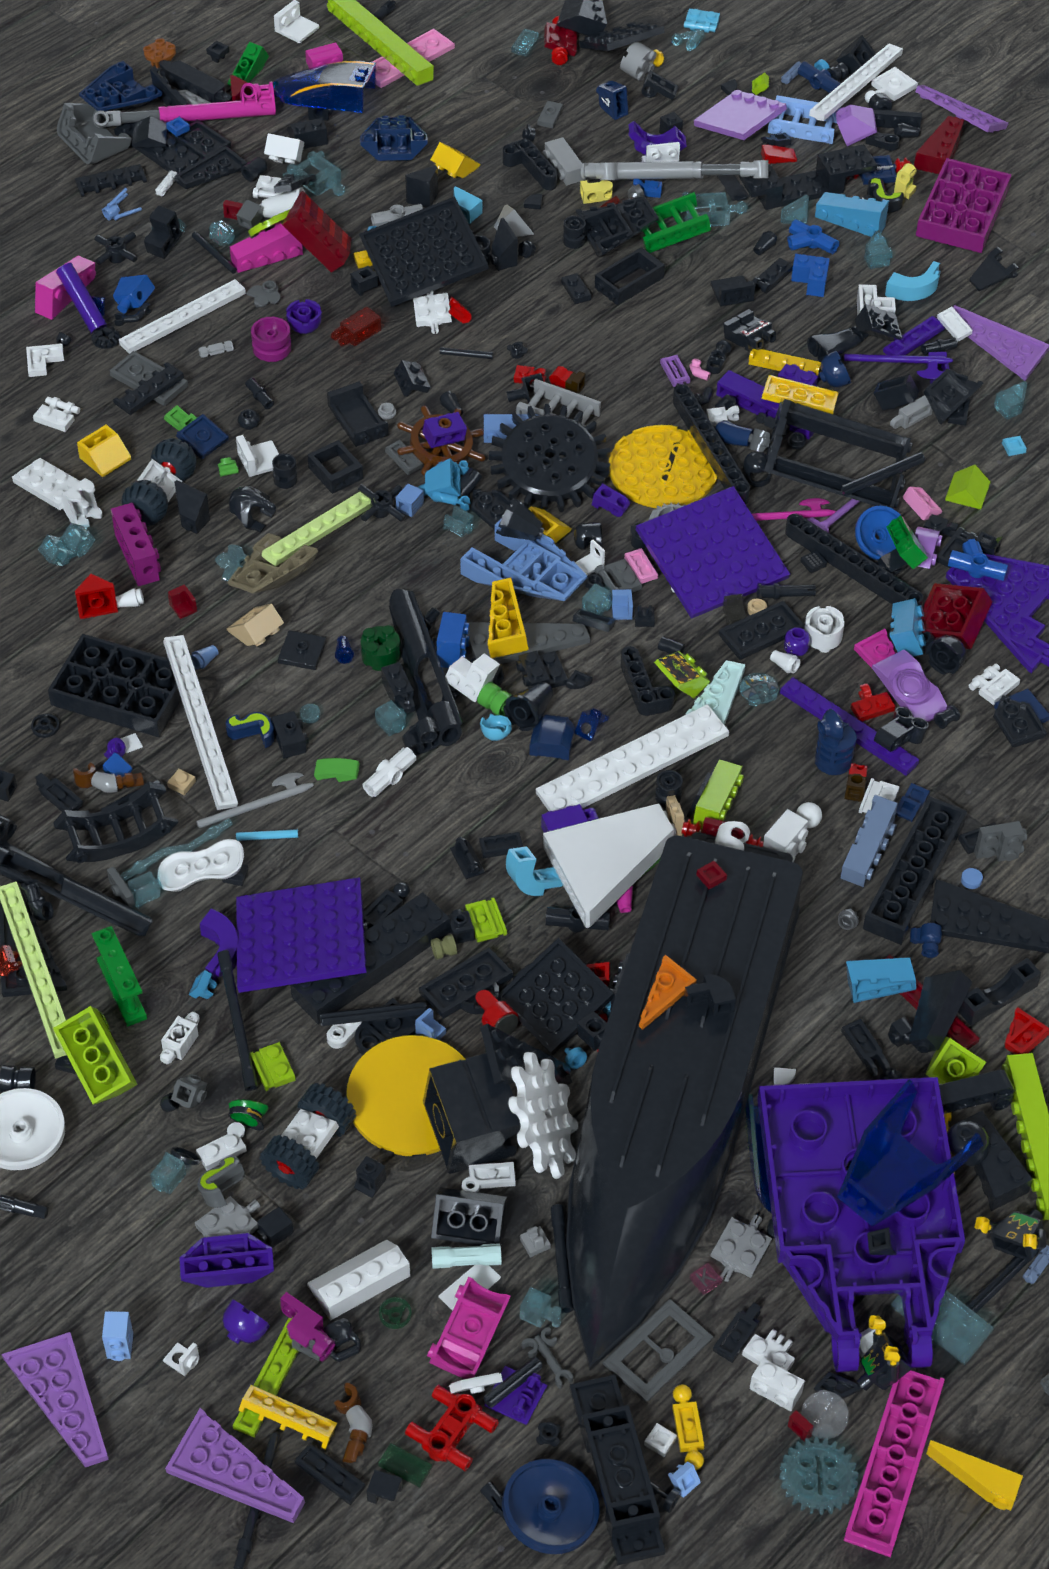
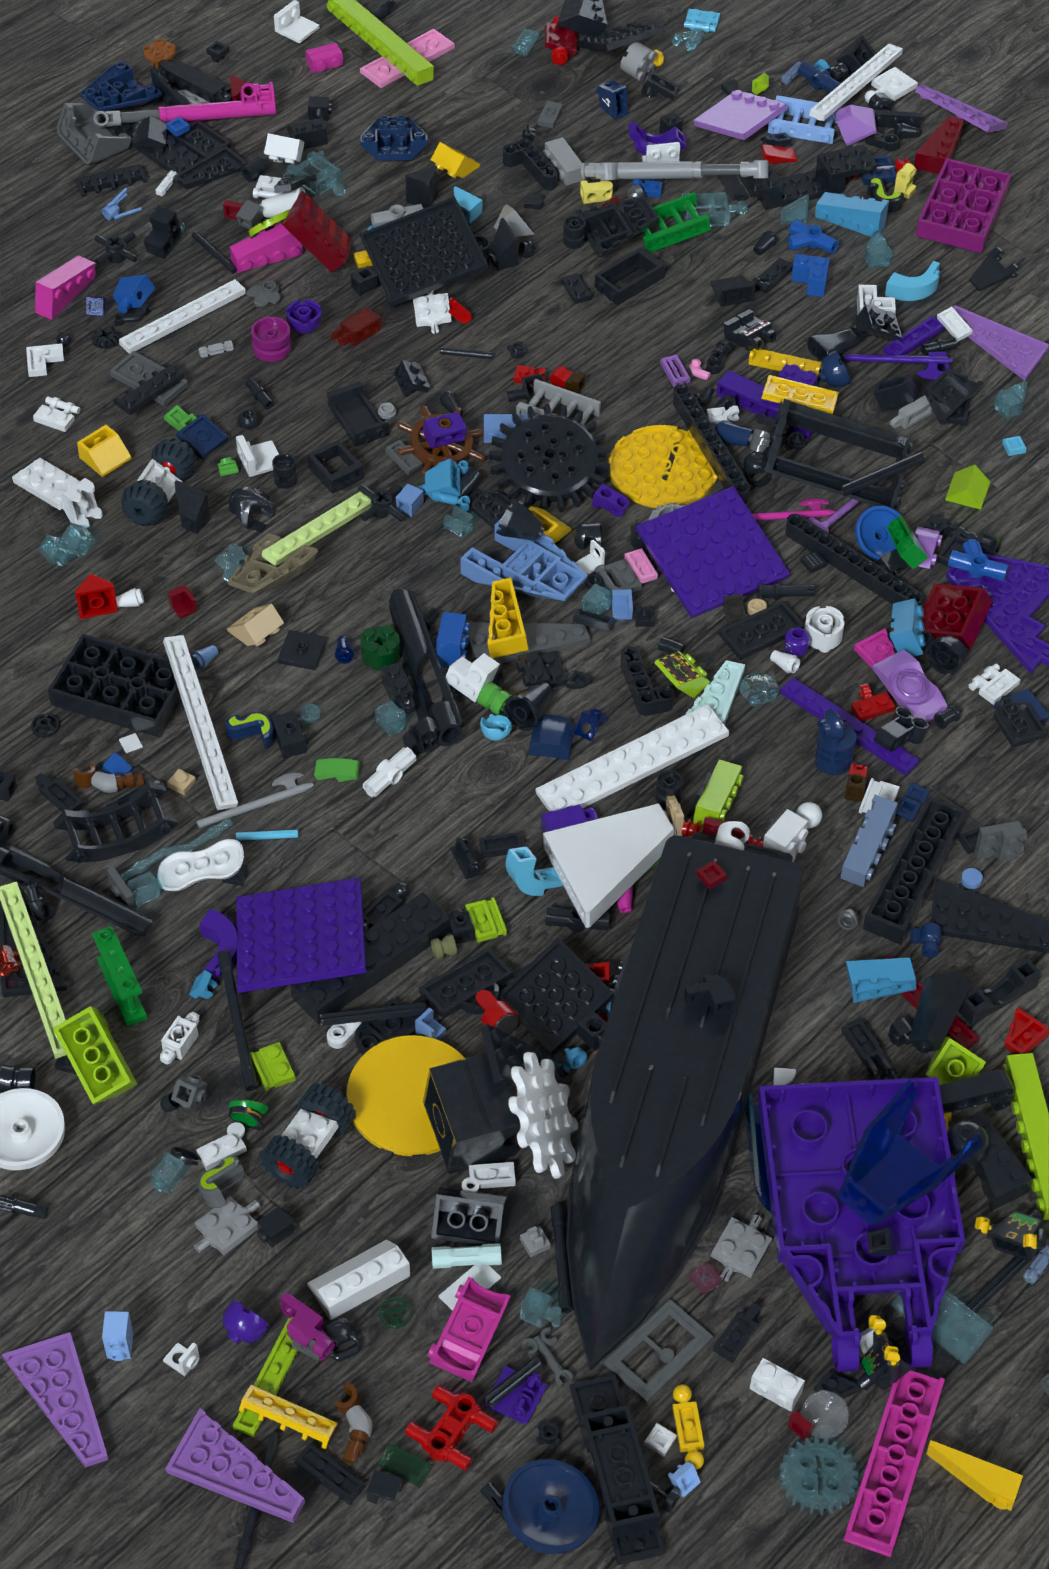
dark purple brick [56,262,107,334] -> none
dark purple plate [104,738,126,759] -> none
magenta brick [111,503,161,586] -> none
dark purple wedge [179,1233,274,1288] -> none
clear light blue head [209,220,235,246] -> none
green slope [227,42,269,86] -> none
clear blue windscreen [273,61,376,113] -> none
black window [354,1156,386,1198] -> none
white plate [449,1373,503,1394] -> none
orange wing [639,955,697,1030] -> none
white hinge [742,1329,795,1371] -> none
bright pink slope [903,487,942,520] -> none

